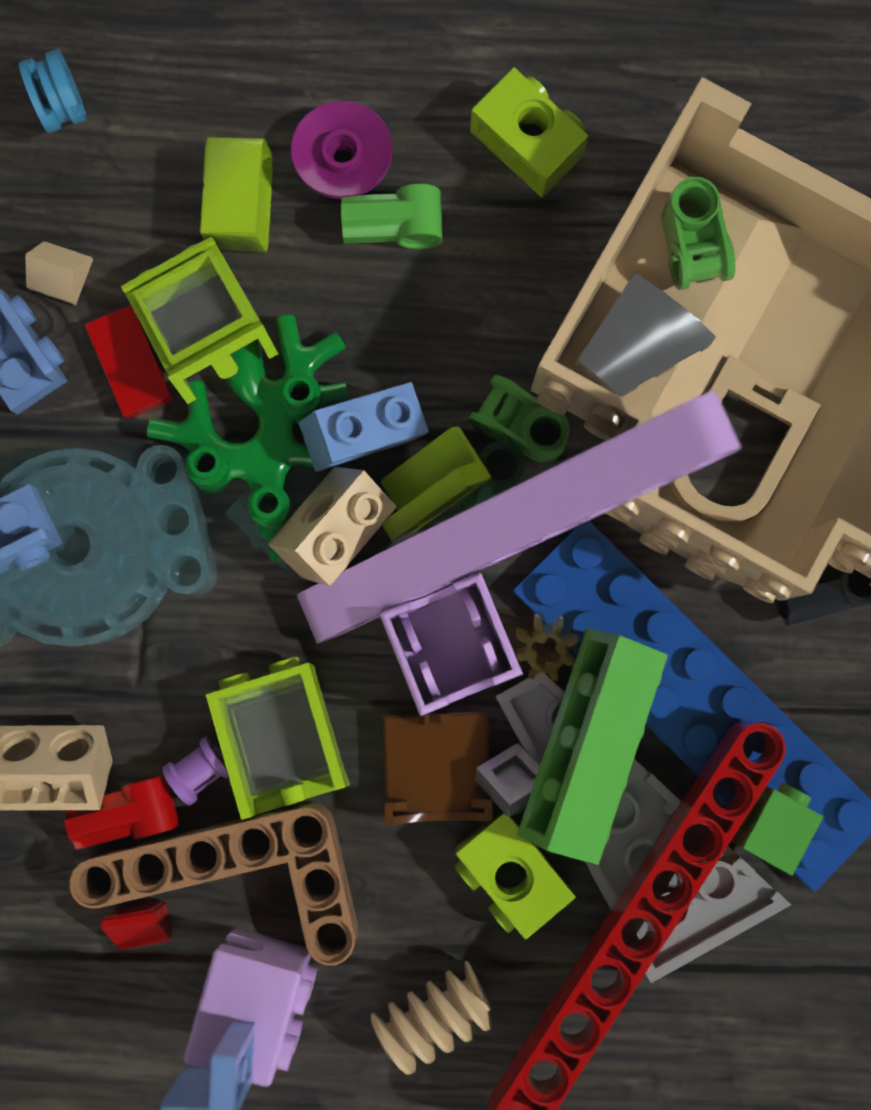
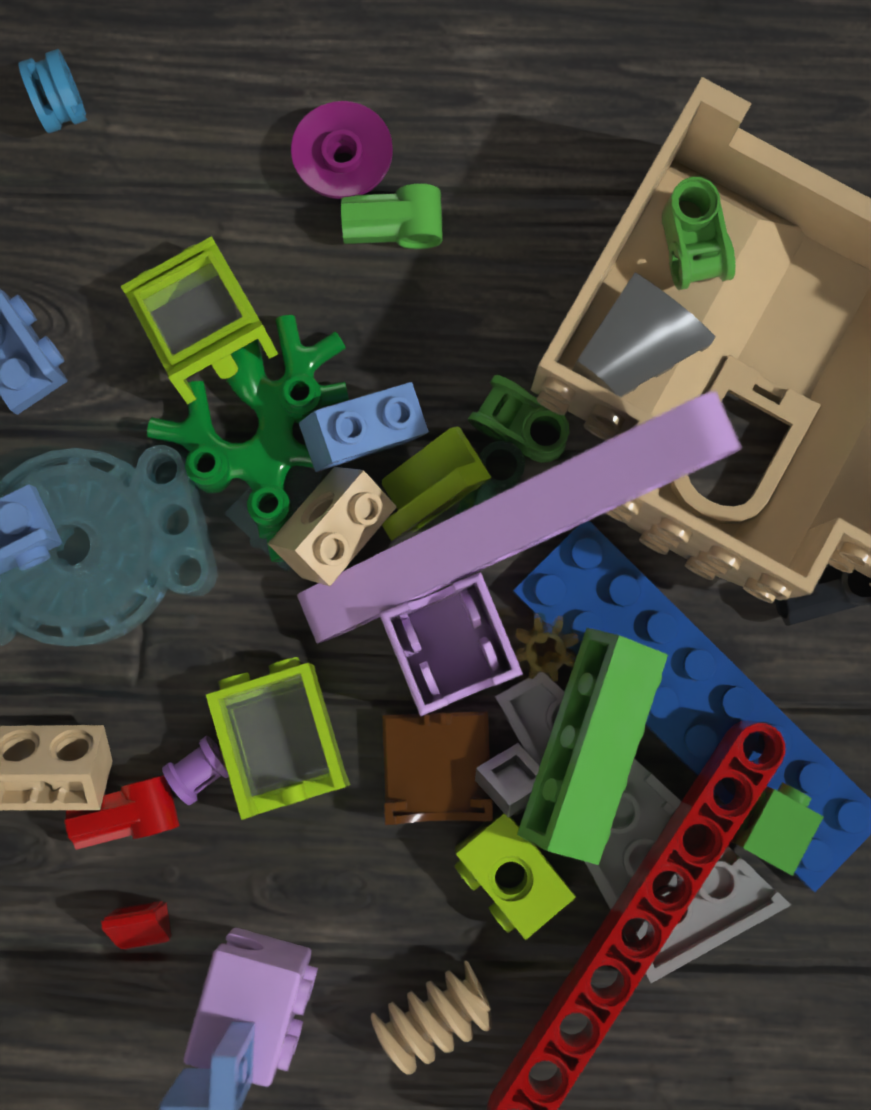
tan slope [25,241,93,306] -> none
medium nougat beam [70,803,358,966] -> none
red tile [85,305,174,420] -> none
lime piece [200,137,273,253] -> none
lime brick [470,67,589,198] -> none

